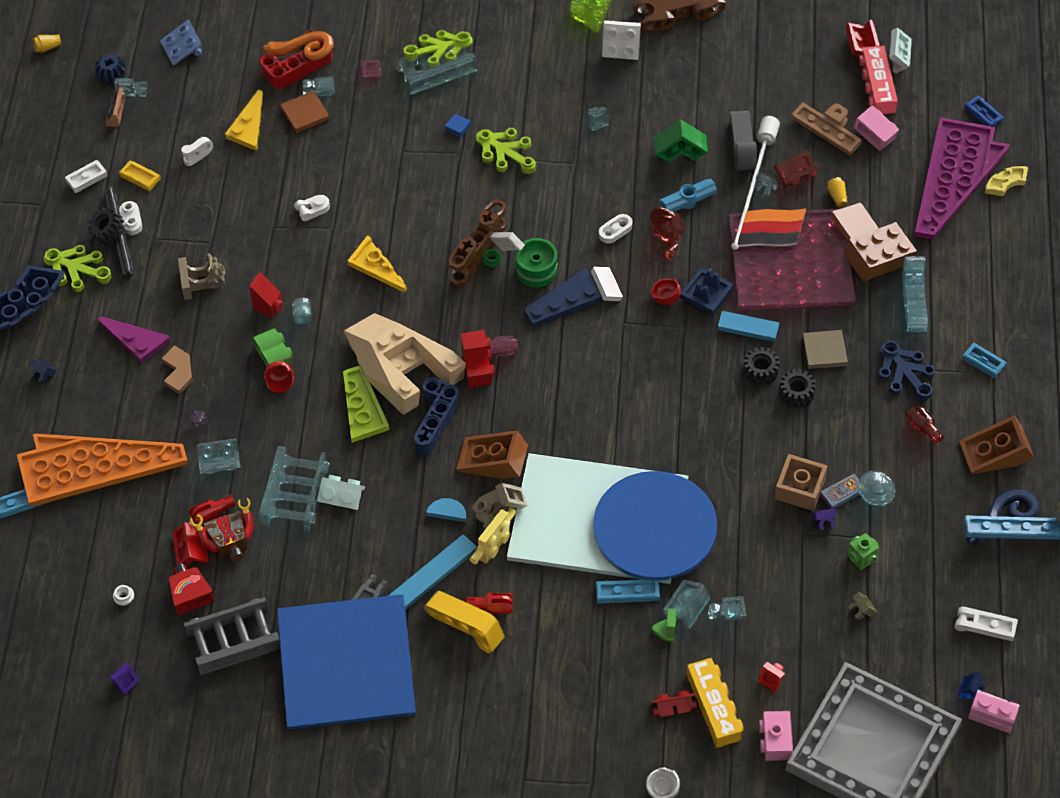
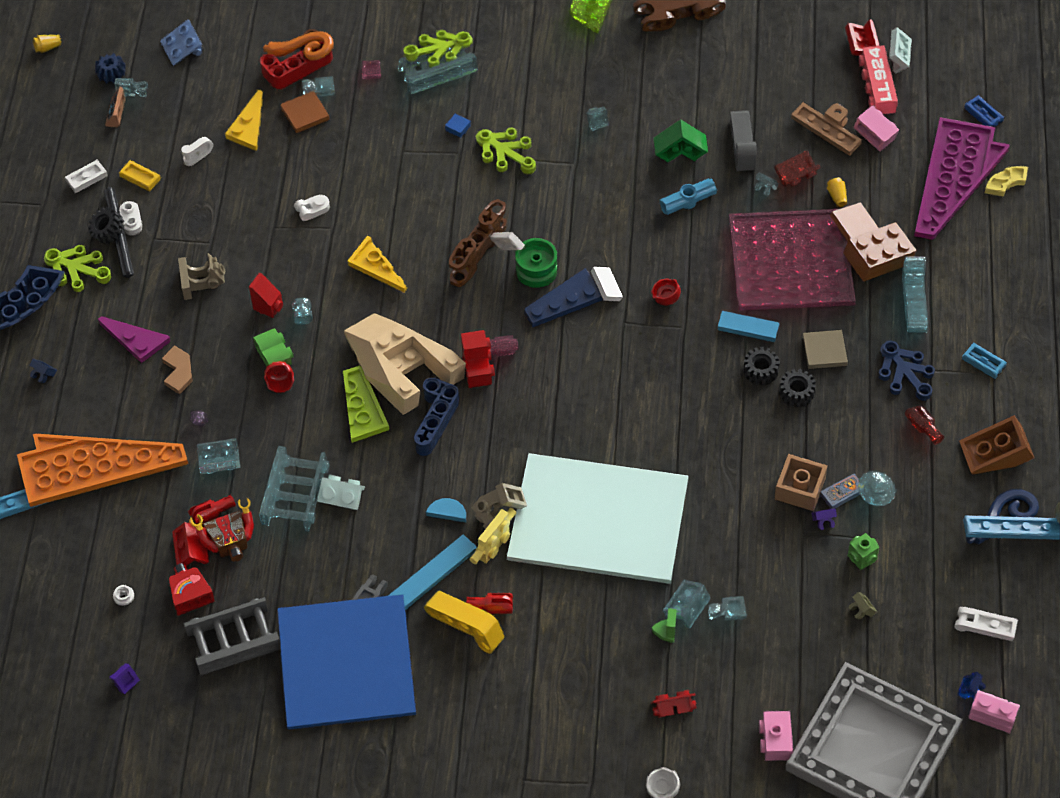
dark orange slope [456,431,528,479] -> none
green plate [483,249,502,267] -> none
blue tile [593,471,717,581] -> none
dark azure tile [596,579,660,603] -> none
white plate [599,214,632,243] -> none
white plate [602,21,641,60] -> none
clear red piece [650,207,684,259] -> none
dark blue plate [680,268,734,315] -> none
yellow brick [687,658,744,748] -> none
flag [731,116,806,250] -> none
red tile [758,662,785,692] -> none

